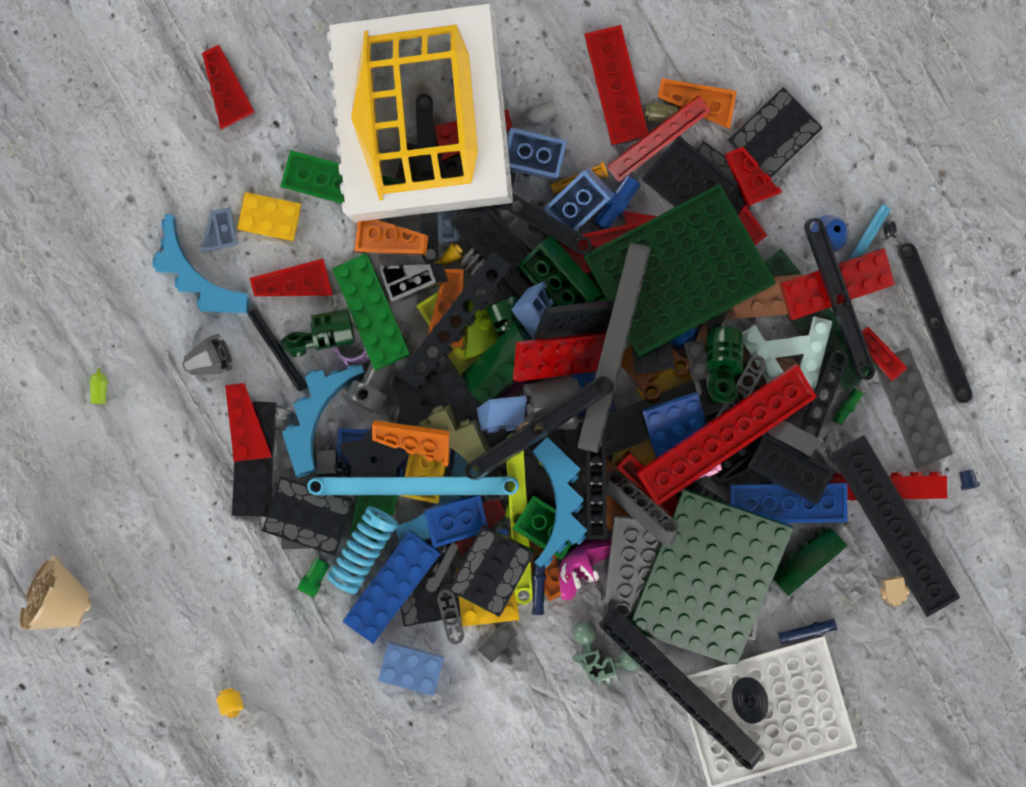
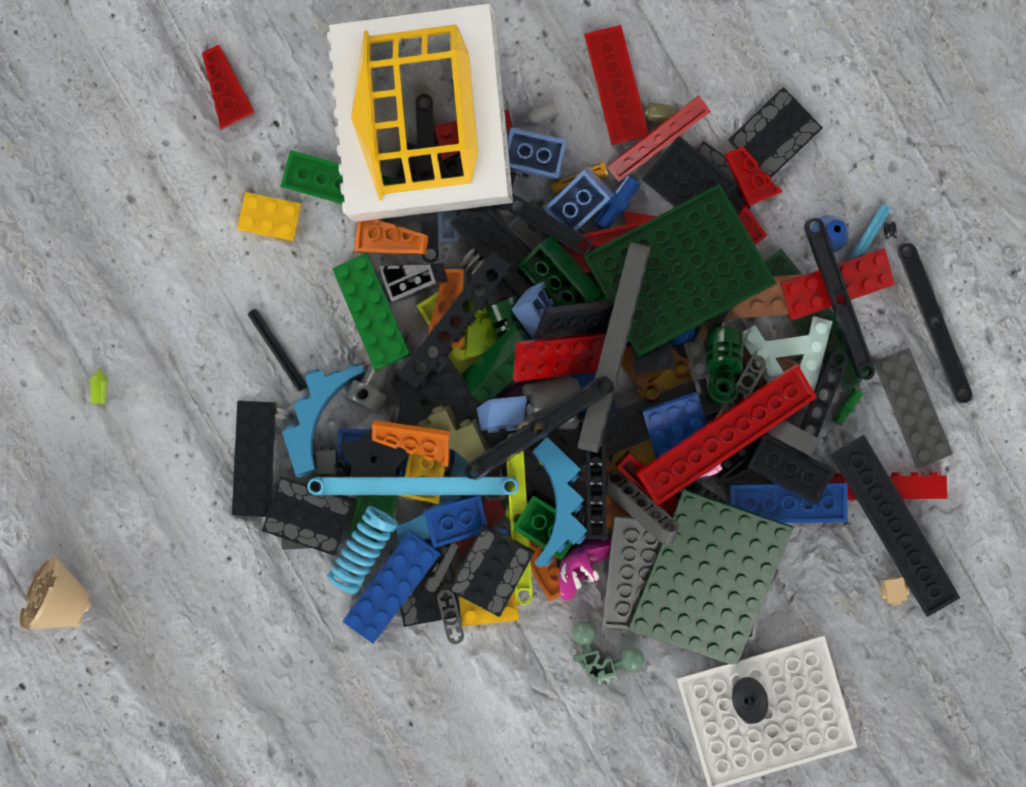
dark azure arch [152,214,249,314] -> none
dark grey cone [182,334,232,375] -> none
sand blue wing [201,207,239,253] -> none
yellow head [216,688,244,718] -> none
red wing [225,383,273,462] -> none
red wing [249,259,333,297] -> none
dark green cylinder [280,308,355,357] -> none
green piece [297,557,331,599] -> none
lavender helmet [333,347,370,367] -> none
medium blue brick [378,641,445,696] -> none
yellow cone [436,242,464,266] -> none
dark grey hinge [478,622,521,665] -> none
dark blue pin [532,556,547,615] -> none
black beam [599,608,764,770] -> none
orange wing [658,78,737,130] -> none
dark green slope [773,526,848,596] -> none
dark blue pin [778,618,837,645] -> none
red plate [862,327,907,381] -> none
dark blue piece [959,469,980,490] -> none

